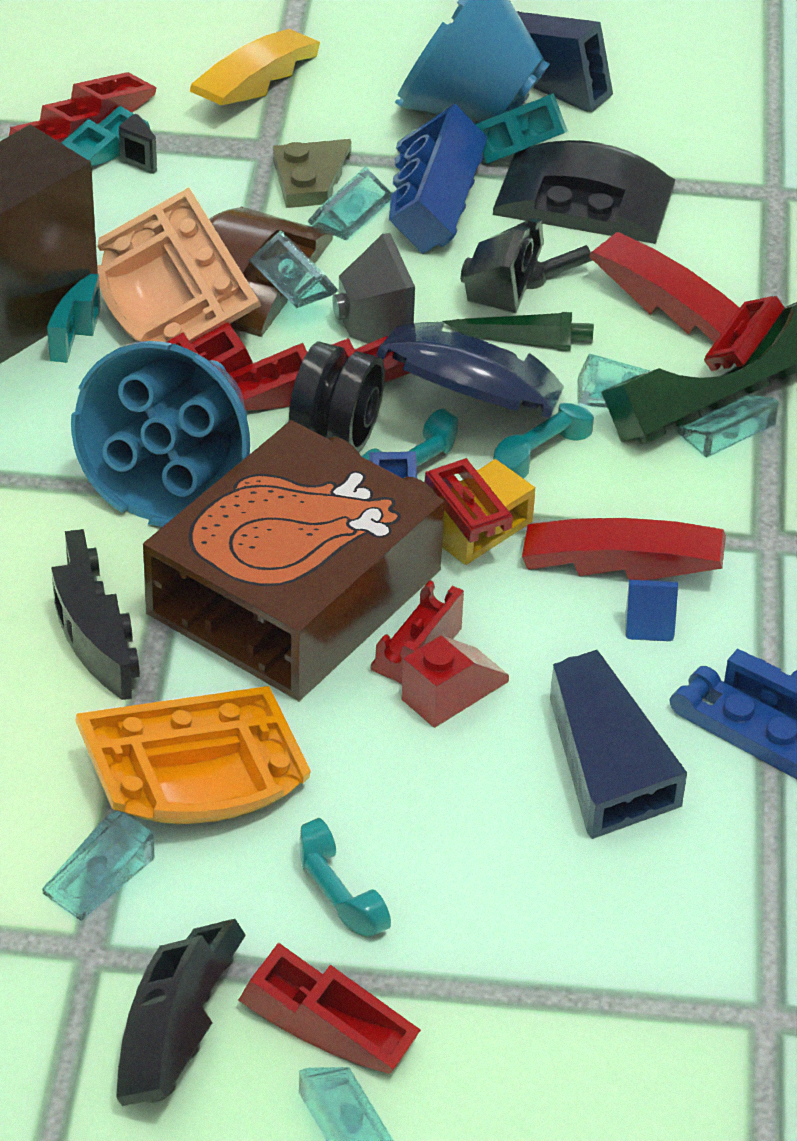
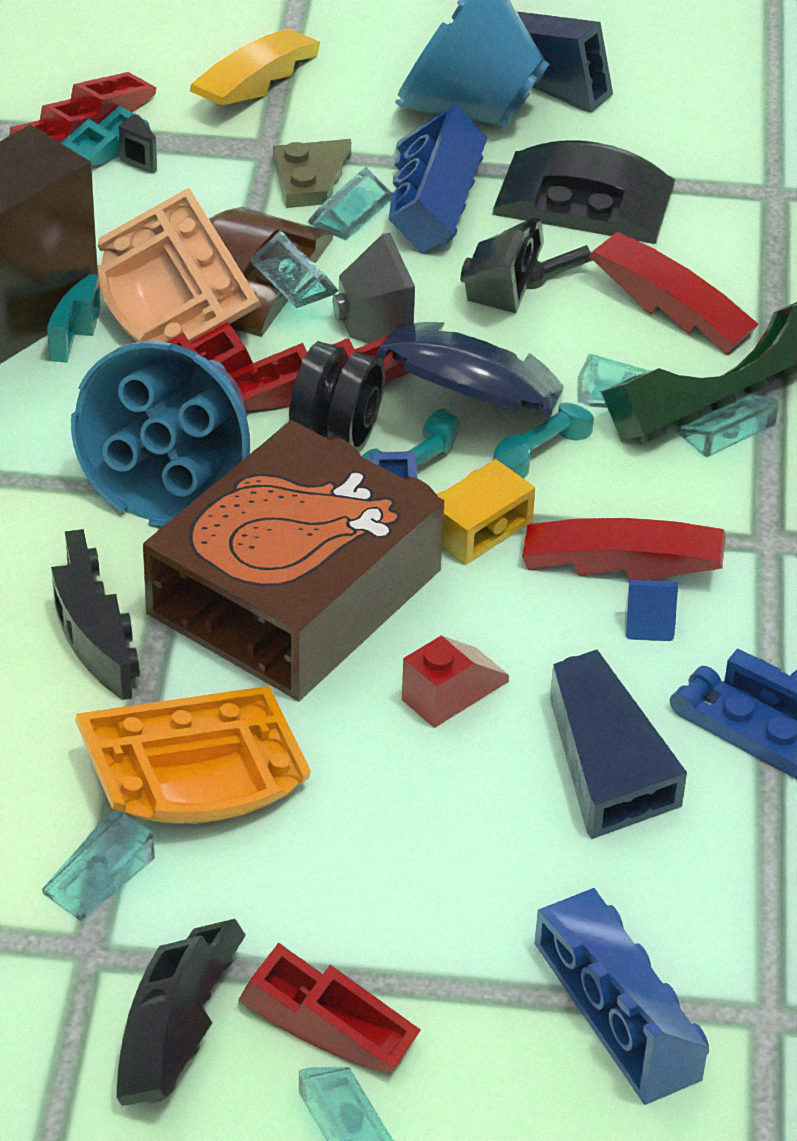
teal bar [299,817,391,937] -> none
red hinge [371,580,464,684] -> none
red tile [424,458,513,543] -> none
dark green bar [442,312,594,351] -> none
teal slope [475,93,568,164] -> none
red tile [703,296,785,371] -> none
none -> blue wedge [534,887,709,1105]

